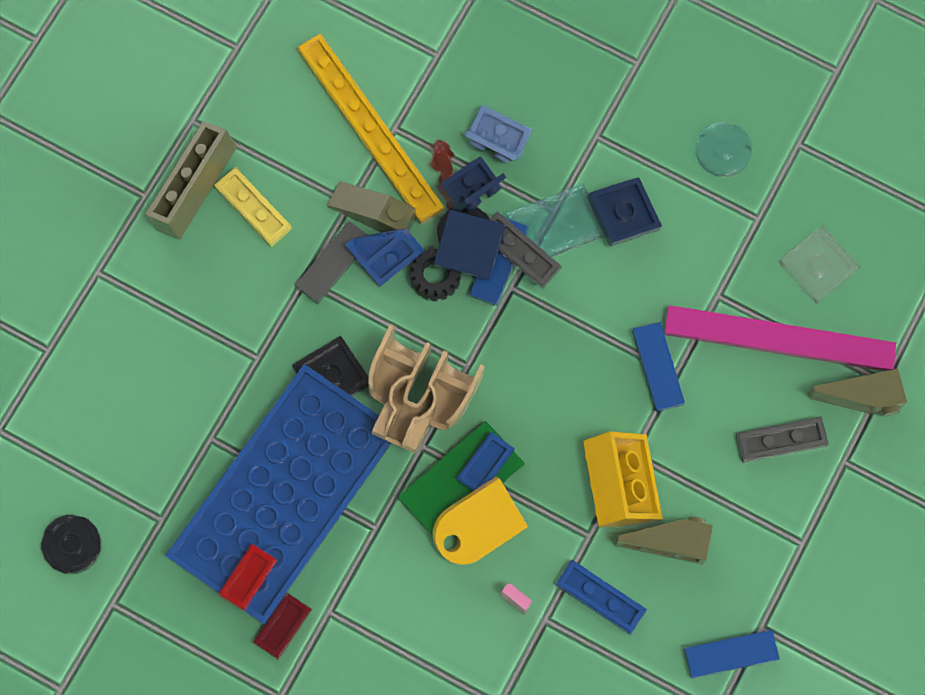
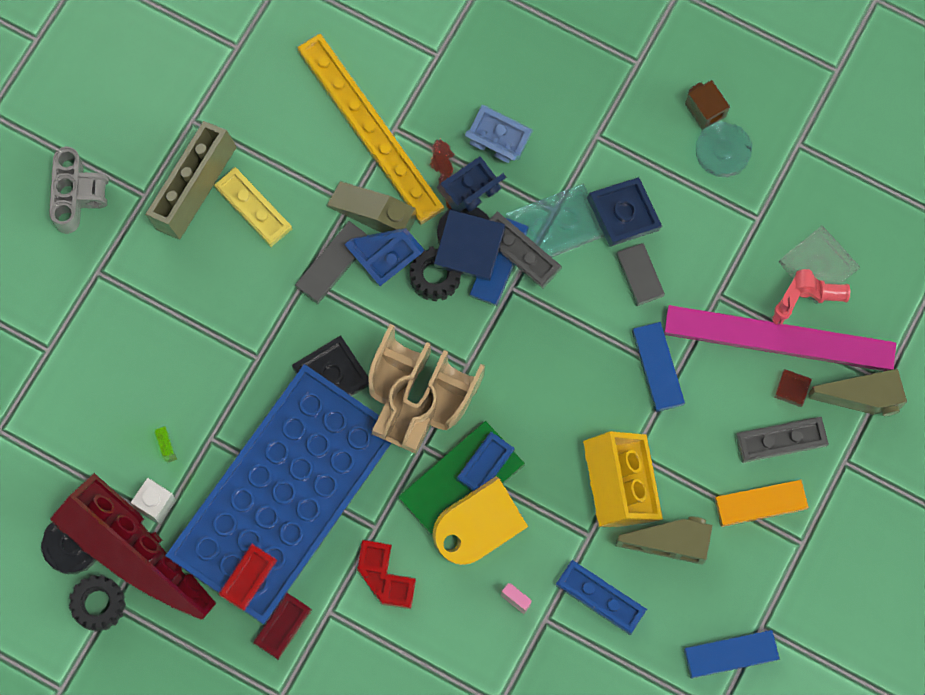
none -> light grey piece [49,146,109,234]
none -> dark red wedge [50,473,216,620]
none -> black tyre [69,575,126,632]
none -> white brick [131,478,176,525]
none -> clear neon green tile [154,426,177,463]
none -> red tile [357,540,416,609]
none -> dark grey tile [616,243,665,306]
none -> reddish brown brick [685,80,730,130]
none -> light orange tile [715,480,809,527]
none -> coral pin [772,269,850,325]
none -> clear red tile [774,369,812,407]

